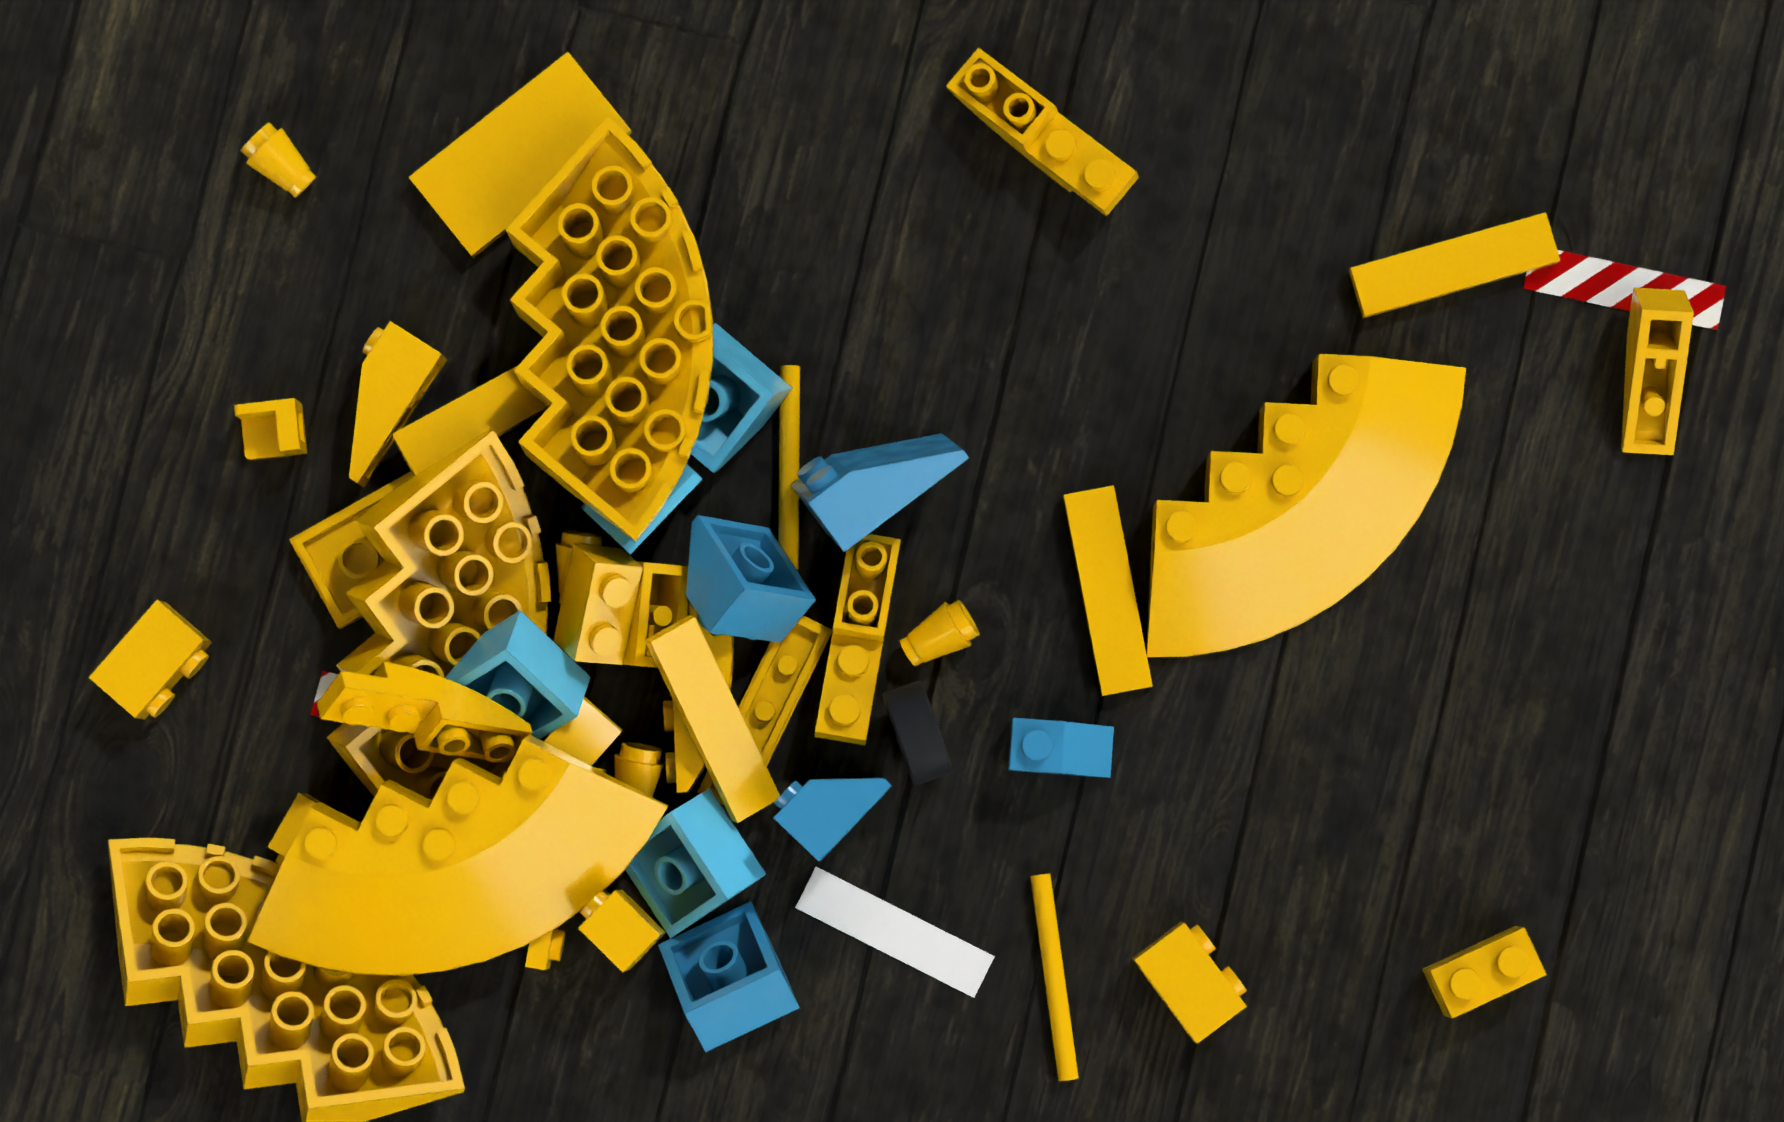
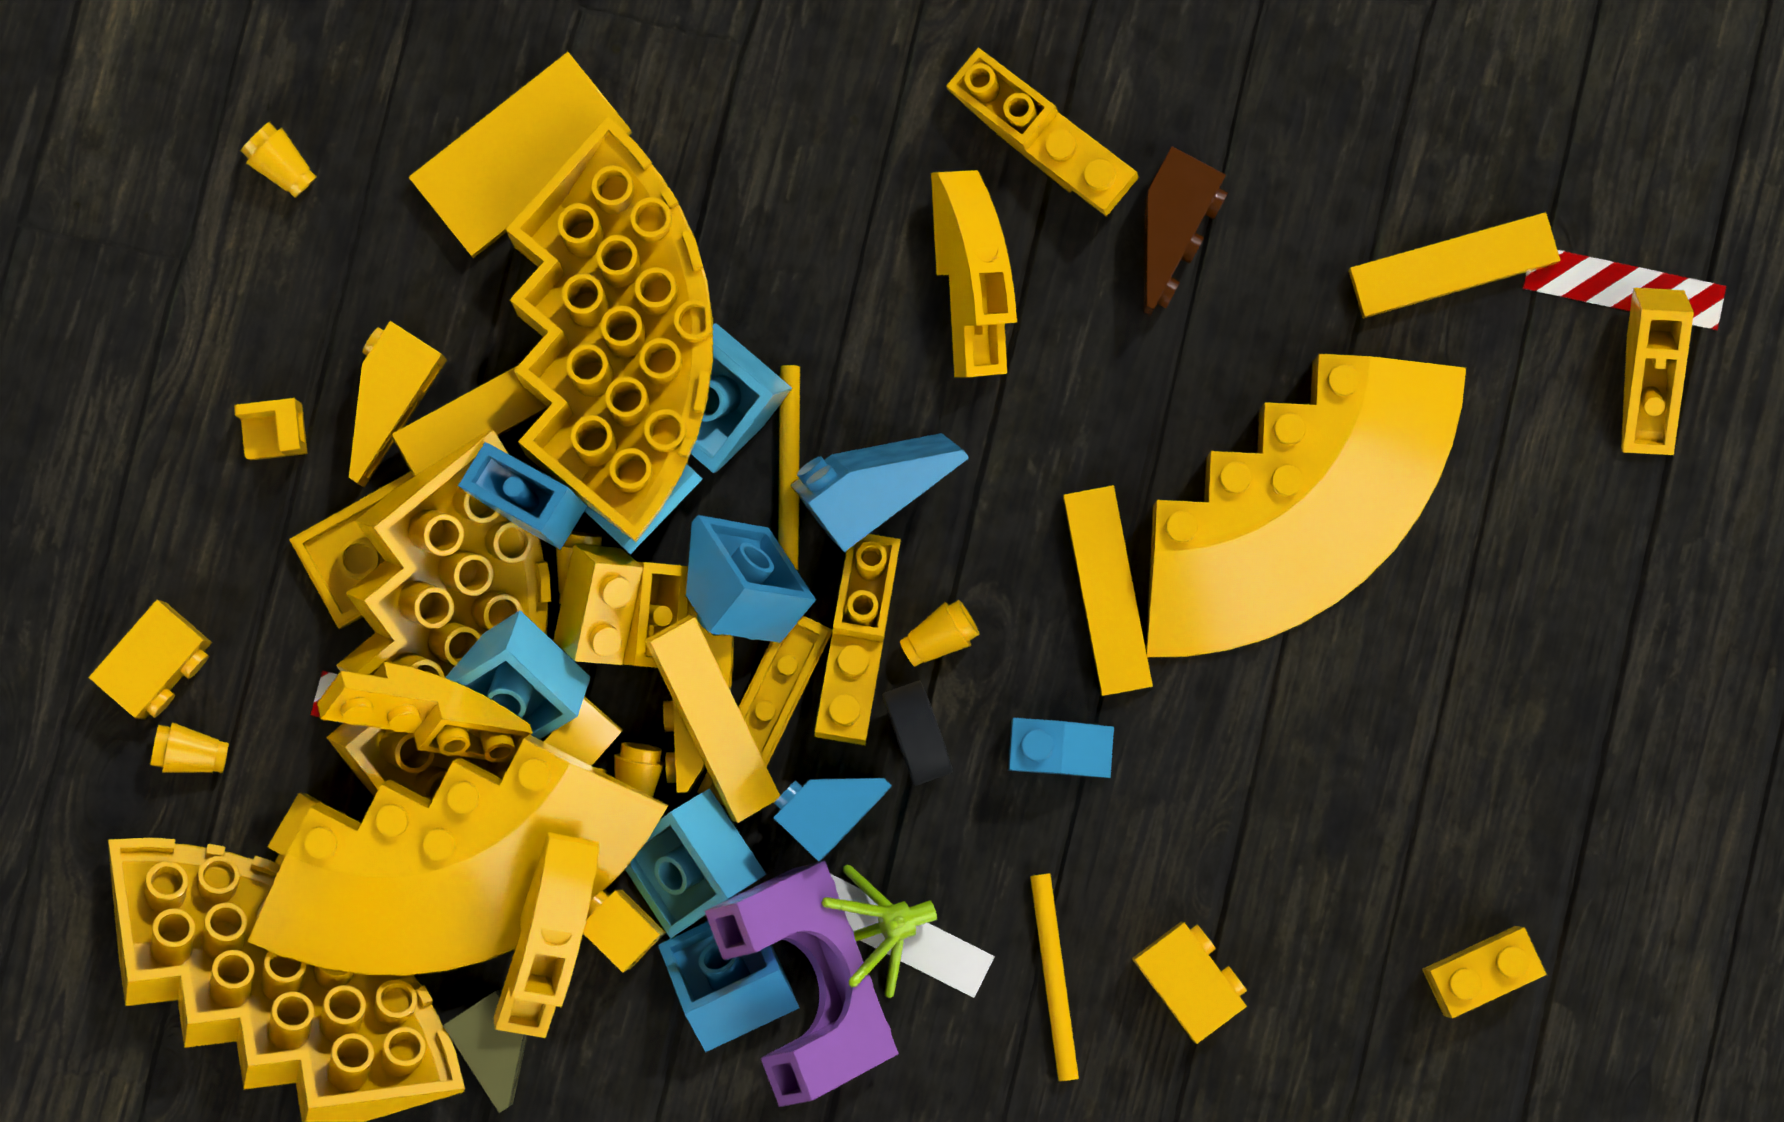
none -> yellow cone [150,722,229,773]
none -> olive slope [443,989,528,1113]
none -> dark azure slope [458,442,587,550]
none -> yellow slope [493,832,600,1038]
none -> medium lavender arch [705,860,899,1107]
none -> lime plant [822,865,937,998]
none -> yellow slope [931,170,1017,377]
none -> reddish brown slope [1144,146,1228,316]

